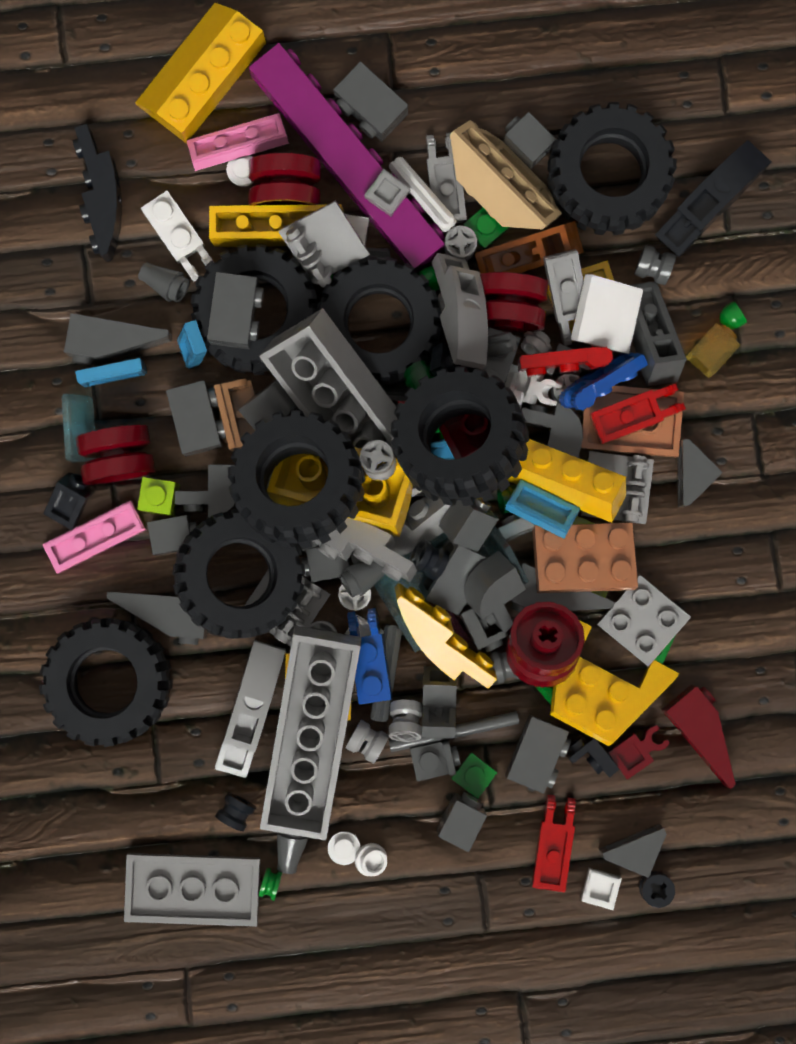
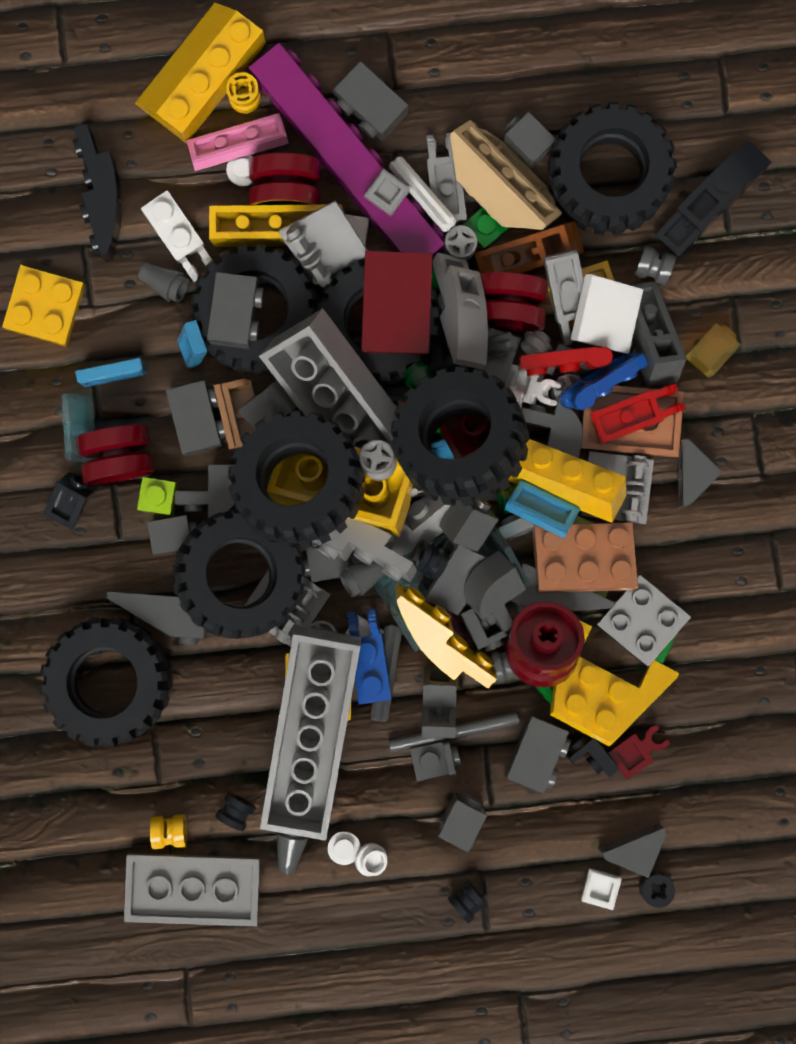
bright pink tile [42,500,146,574] -> none
dark grey slope [64,313,172,366] -> none
light grey slope [214,640,286,778] -> none
green bush [259,868,282,901] -> none
white wheel [338,584,372,611] -> none
light grey wheel [345,719,389,764] -> none
light grey wheel [389,699,423,742] -> none
green plate [451,752,498,798] -> none
red hinge [531,795,576,893] -> none
dark red slope [661,685,736,789] -> none
green hinge [719,301,747,329] -> none
none -> yellow plate [2,265,85,347]
none -> yellow wheel [150,814,188,849]
none -> yellow wheel [226,72,261,114]
none -> dark red tile [361,251,432,355]
none -> black wheel [448,881,489,924]

